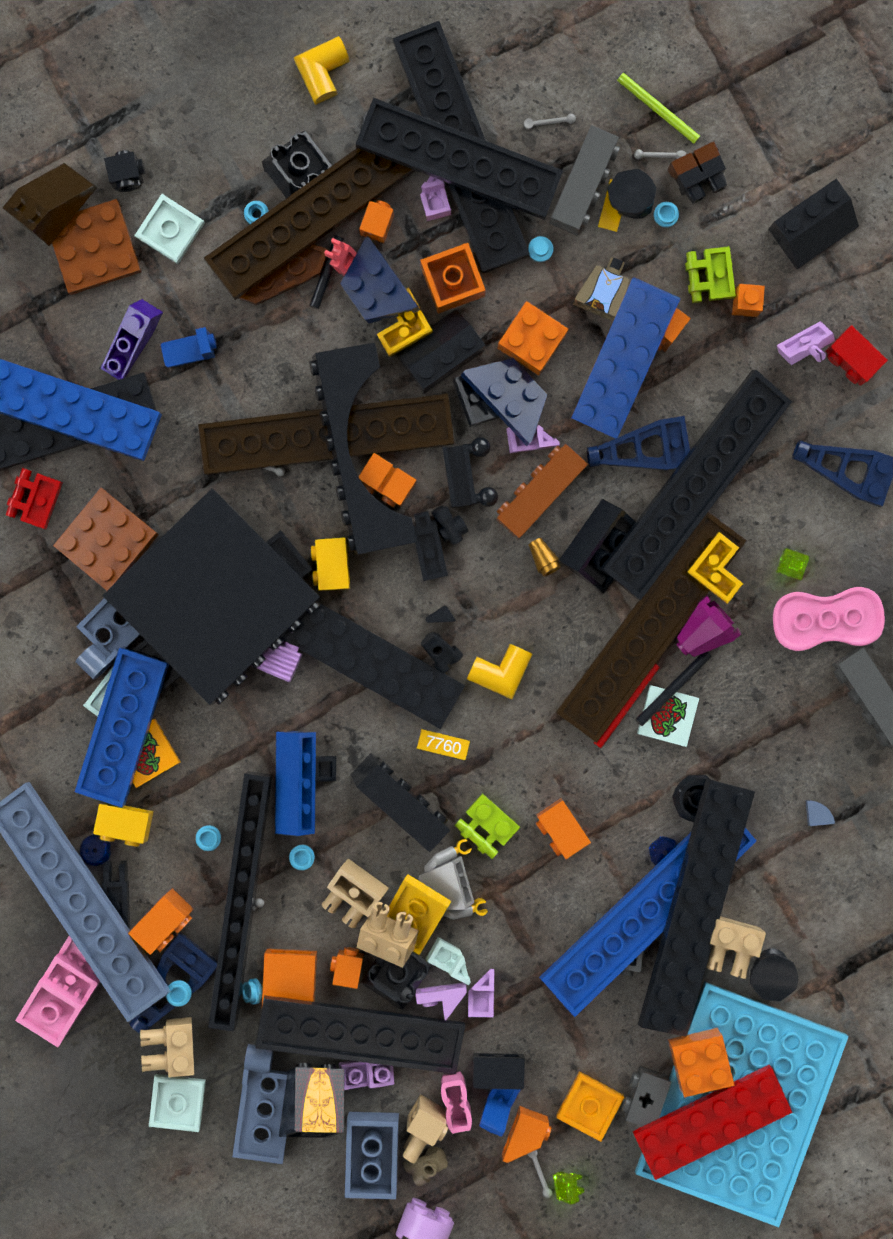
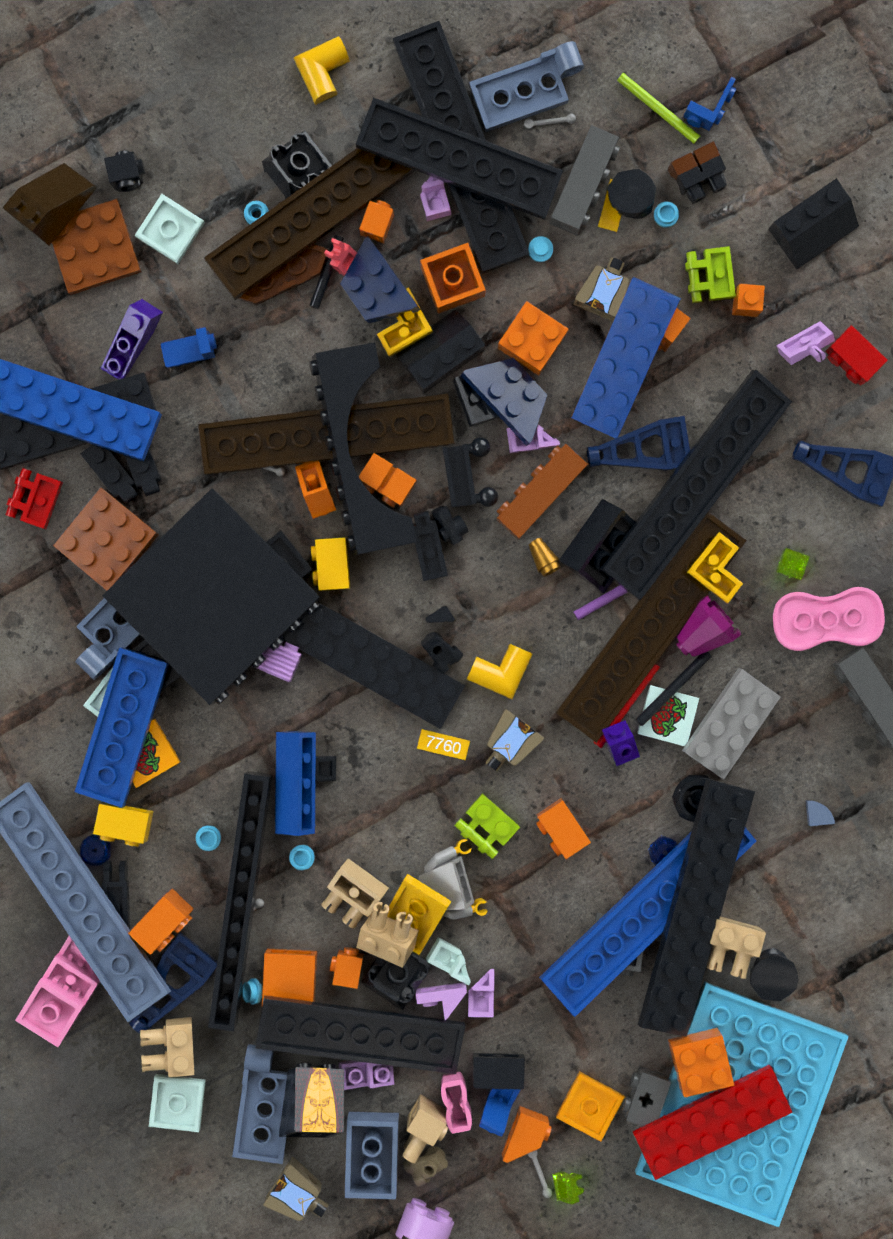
medium azure plate [166,980,192,1007] -> none
black wedge [350,753,450,853] -> none
light grey hinge [634,149,687,160] -> none
none -> black hinge [80,444,139,504]
none -> black hinge [125,447,162,497]
none -> torso [263,1156,328,1221]
none -> orange slope [295,461,336,519]
none -> sand blue hinge [469,41,584,132]
none -> torso [485,708,544,772]
none -> medium lavender bar [573,585,628,620]
none -> dark purple brick [602,721,640,766]
none -> light grey plate [682,668,780,780]
none -> blue bracket [683,77,736,131]

